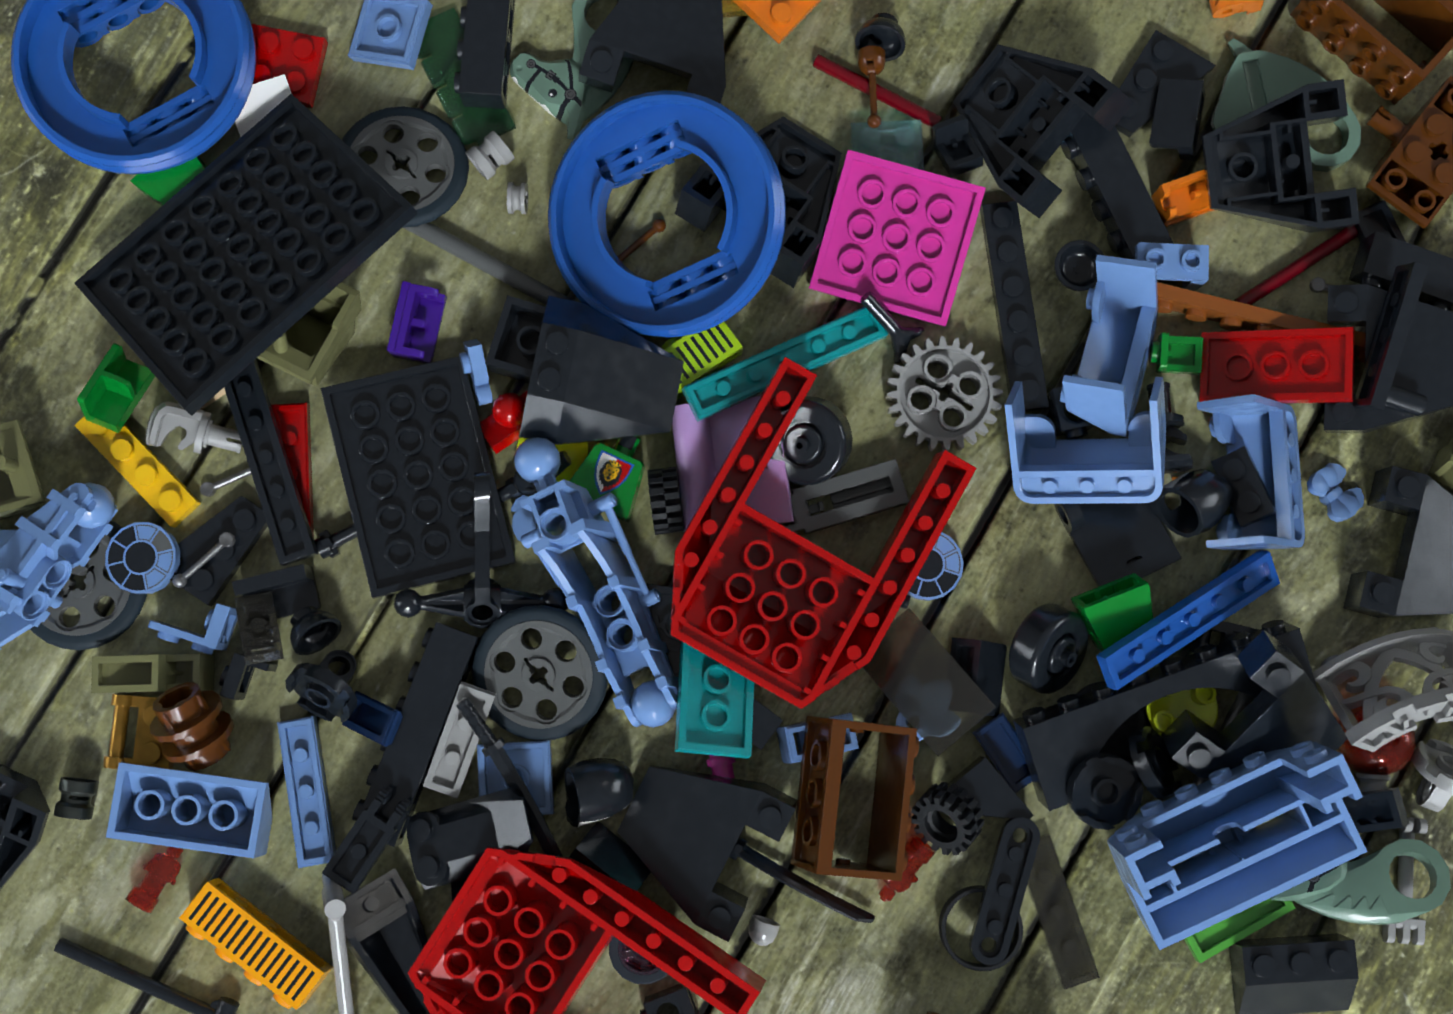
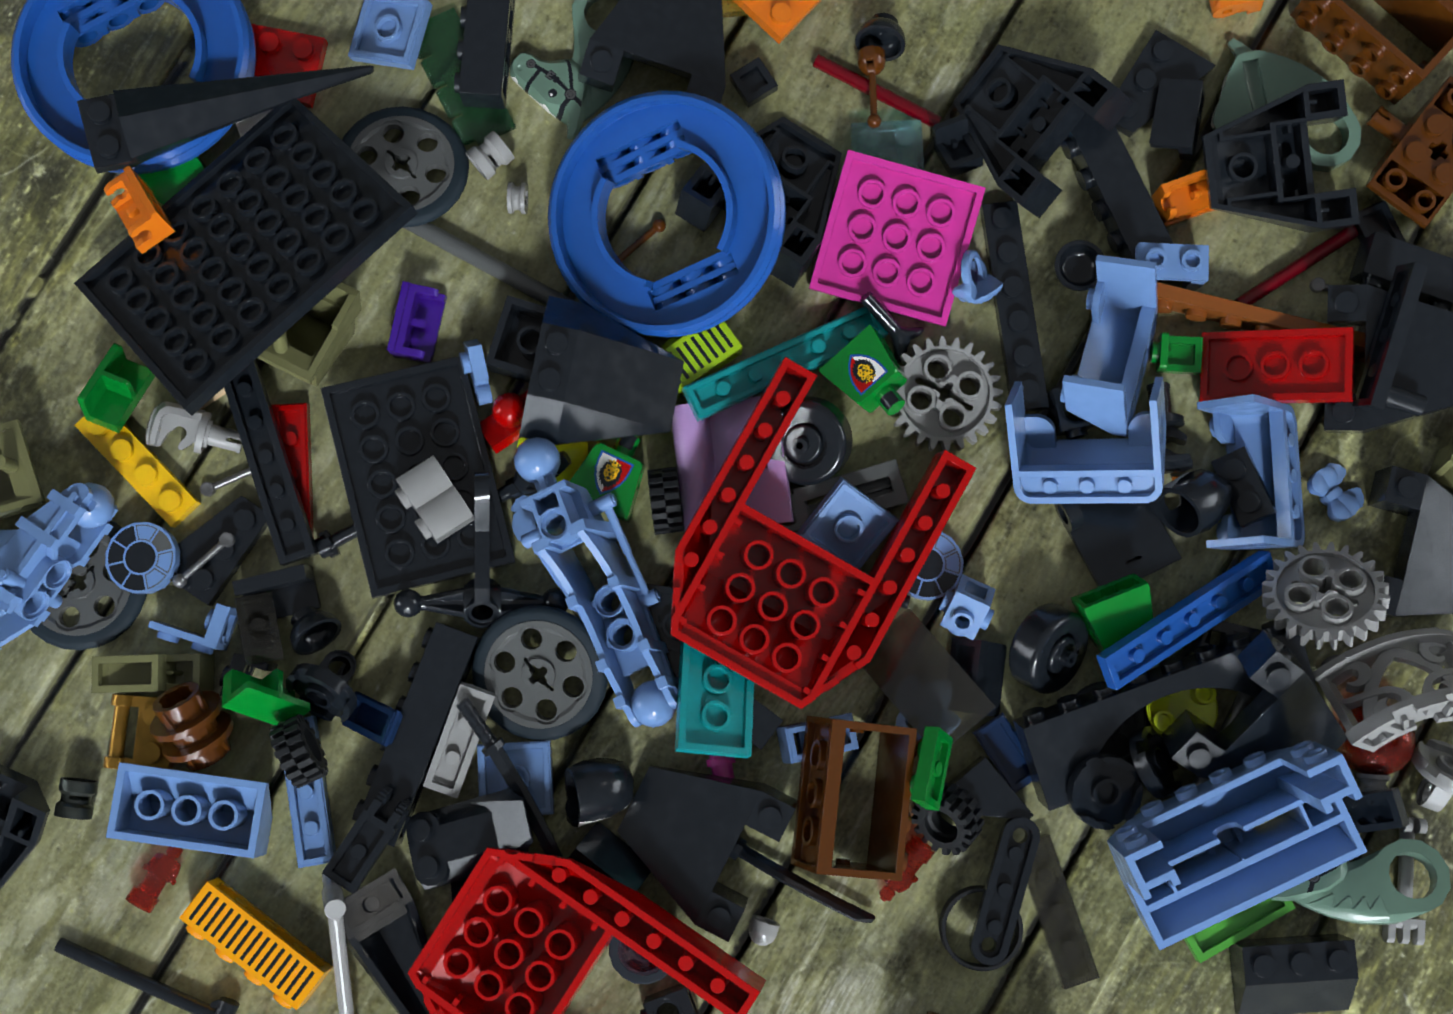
none -> black plate [77,65,374,174]
none -> orange hinge [104,165,175,254]
none -> green panel [222,669,310,725]
none -> black tyre [269,714,328,788]
none -> light grey brick [394,455,474,544]
none -> black plate [730,57,778,108]
none -> medium blue tile [797,477,899,570]
none -> green torso [819,324,907,416]
none -> green plate [910,726,953,811]
none -> medium blue brick [938,574,996,640]
none -> medium blue piece [952,250,1003,304]
none -> light grey gear [1262,542,1390,650]

